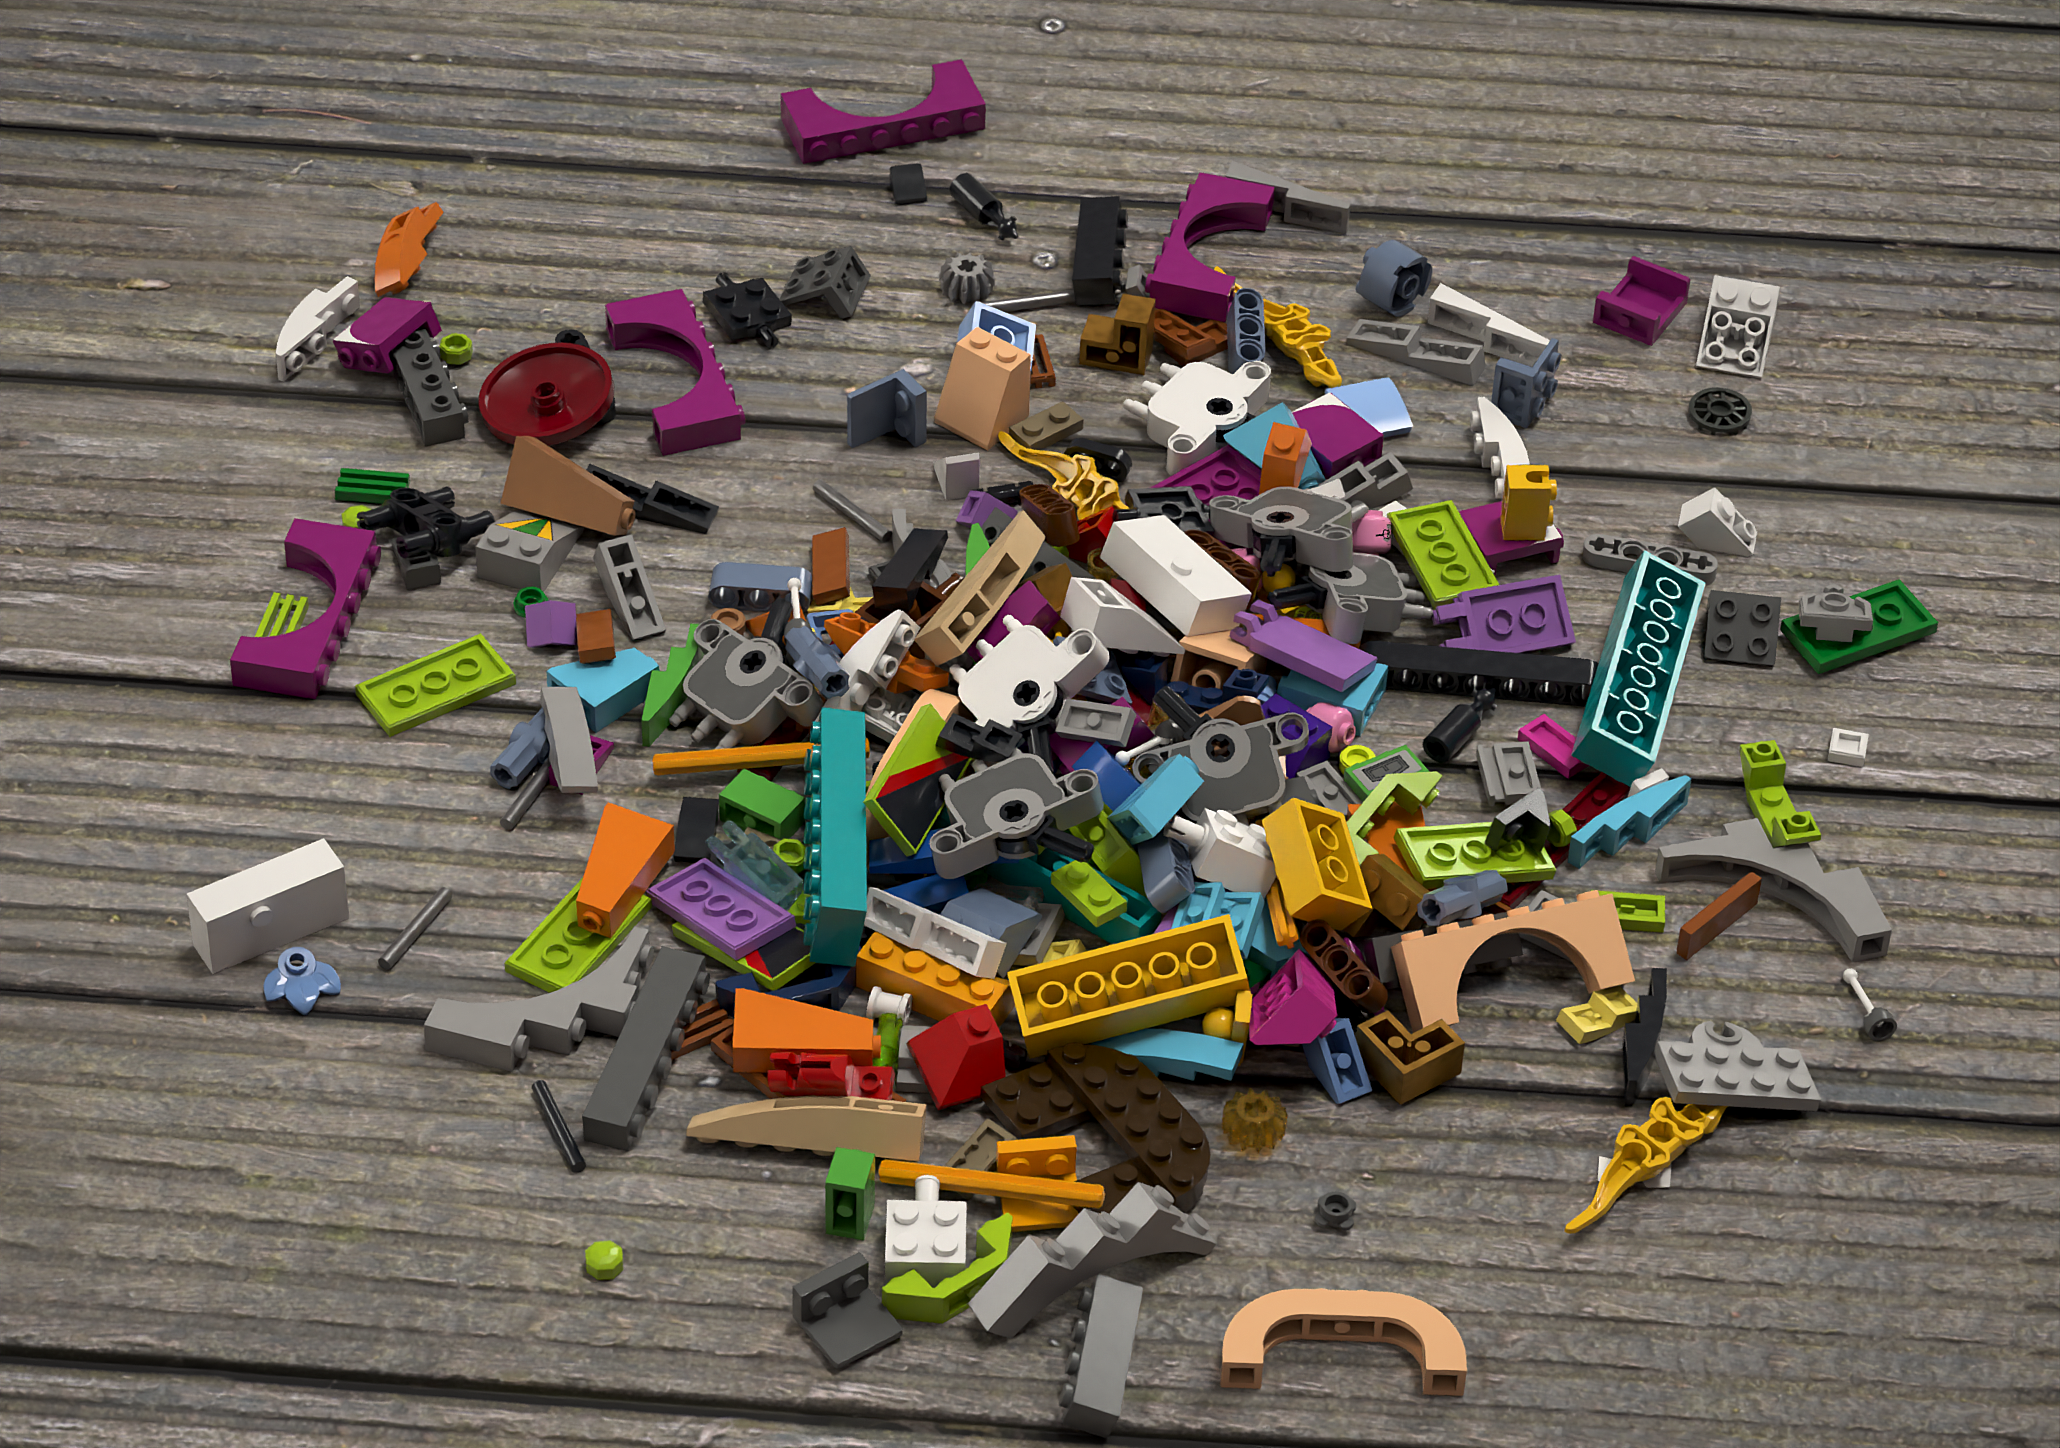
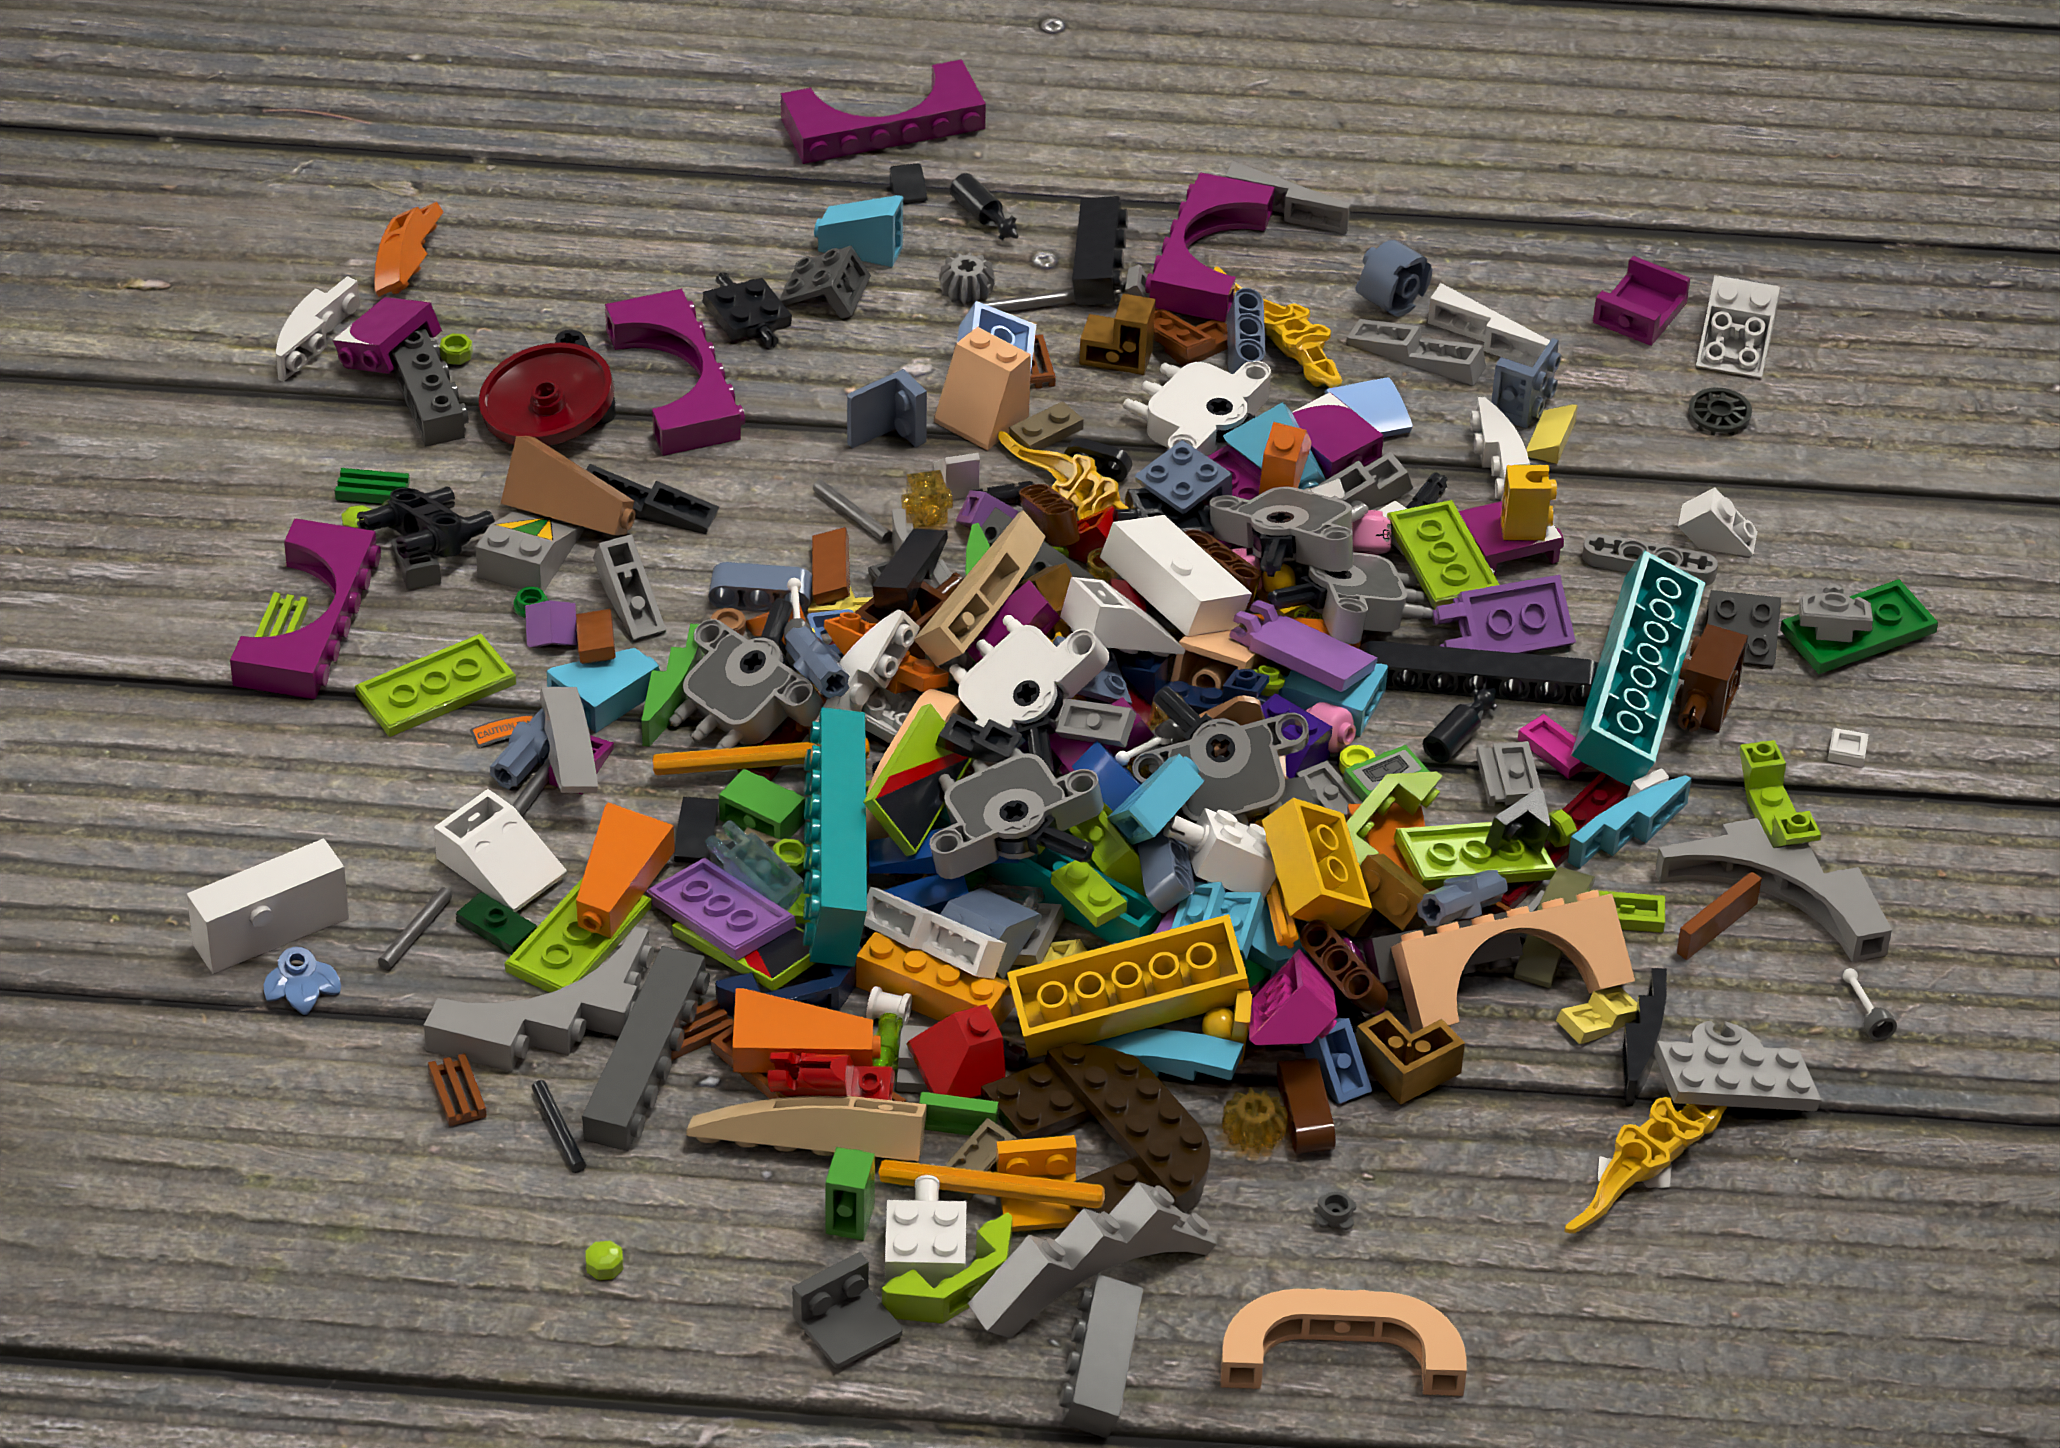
none -> dark orange tile [428,1053,487,1126]
none -> white slope [434,789,567,912]
none -> dark green plate [456,892,537,955]
none -> orange sticker [470,714,534,748]
none -> medium azure slope [814,195,903,267]
none -> clear yellow brick [901,470,953,528]
none -> bright green tile [919,1092,998,1136]
none -> sand blue bracket [1135,440,1232,514]
none -> lime plate [1254,665,1285,696]
none -> reddish brown beam [1277,1058,1336,1154]
none -> black axle [1406,472,1448,509]
none -> olive slope [1514,867,1595,988]
none -> light yellow slope [1526,404,1578,464]
none -> reddish brown brick [1675,624,1748,732]

